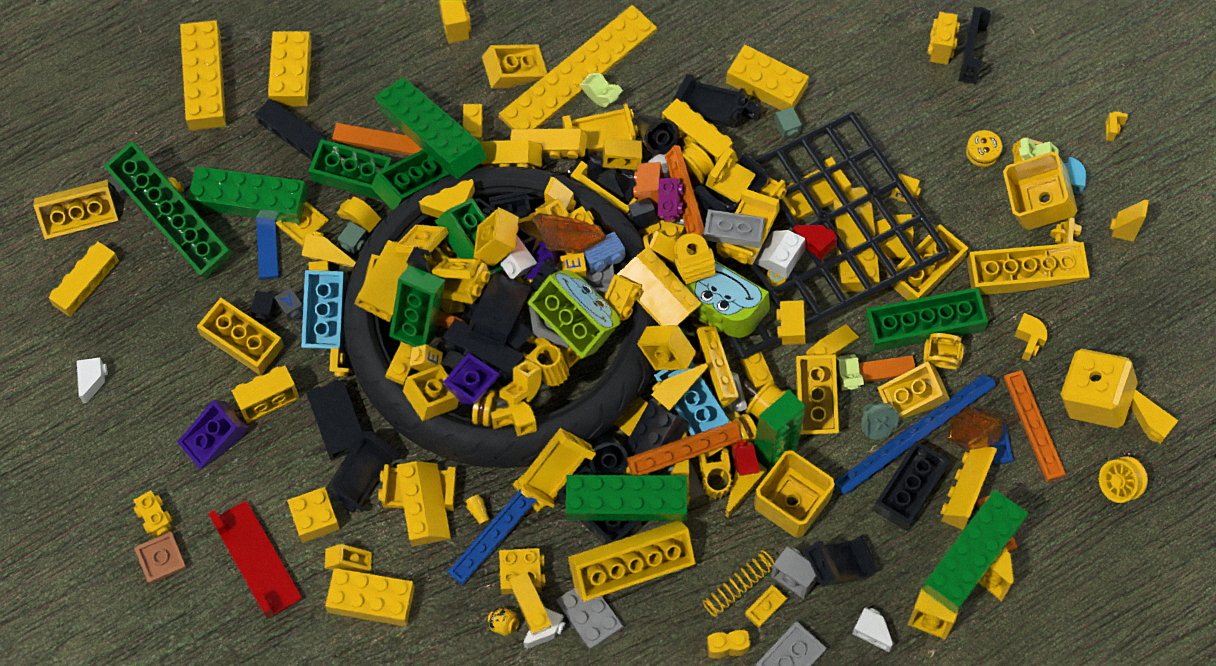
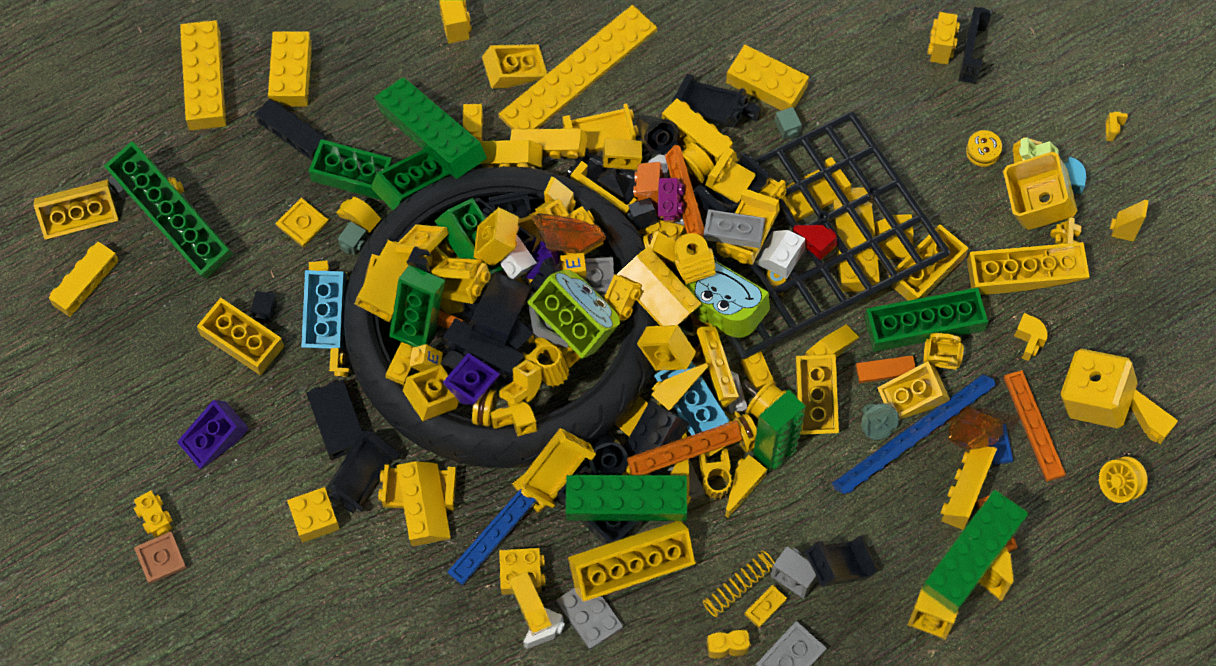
white slope [77,358,108,403] -> none
green brick [187,166,308,224] -> none
red bracket [208,501,302,619] -> none
yellow brick [231,365,300,424] -> none
blue tile [256,217,279,280] -> none
dark grey brick [274,287,303,322] -> none
yellow slope [302,231,356,268] -> none
yellow slope [325,544,372,572] -> none
yellow brick [325,568,415,627] -> none
orange tile [332,123,423,156] -> none
yellow slope [419,179,475,218] -> none
yellow cone [465,494,490,525] -> none
yellow head [488,607,519,636] -> none
medium blue brick [579,232,625,273] -> none
yellowish green brick [580,73,623,108] -> none
red slope [731,439,760,476] -> none
yellow plate [754,450,834,538] -> none
yellow brick [777,300,806,345] -> none
yellowish green brick [836,354,864,391] -> none
white slope [852,608,893,652] -> none
black brick [873,441,950,531] -> none
yellow brick [891,173,921,203] -> none

